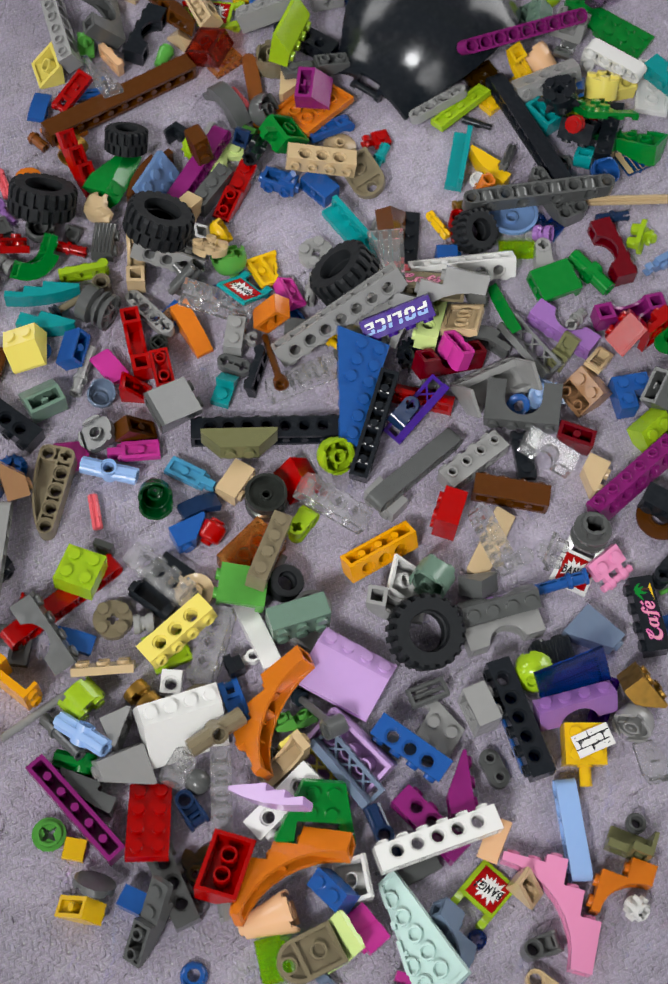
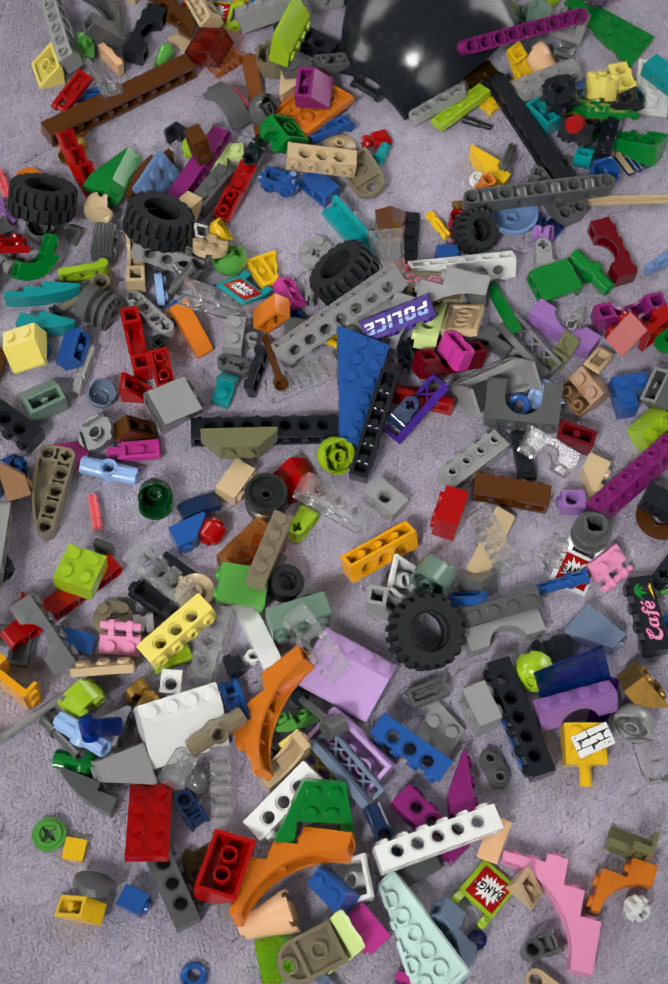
magenta brick [25,754,125,867] -> none
blue slope [27,92,52,123] -> none
dark orange pin [27,132,50,153] -> none
red pin [54,240,88,258] -> none
dark pink slope [89,349,129,385] -> none
black tyre [104,122,148,158] -> none
dark grey slope [122,875,174,969] -> none
dark azure hinge [164,456,216,492] -> none
lavender slope [228,782,313,812] -> none
dark blue leg [232,124,258,149] -> none
dark grey beam [365,428,463,513] -> none
teal fence [444,125,473,192] -> none
clear neon green plate [498,240,534,259] -> none
light blue beam [552,778,593,883] -> none
white beam [580,38,647,84] -> none
dark blue axle [595,210,630,223] -> none
dark grey plate [625,813,646,835] -> none
lime hips [626,219,657,255] -> none
none -> clear blue piece [78,714,123,743]
none -> bright pink plate [99,619,142,657]
none -> light blue plate [154,272,168,306]
none -> clear brick [281,601,353,683]
none -> blue tile [445,591,488,606]
none -> medium lavender brick [556,490,586,515]
none -> black brick [617,86,645,112]

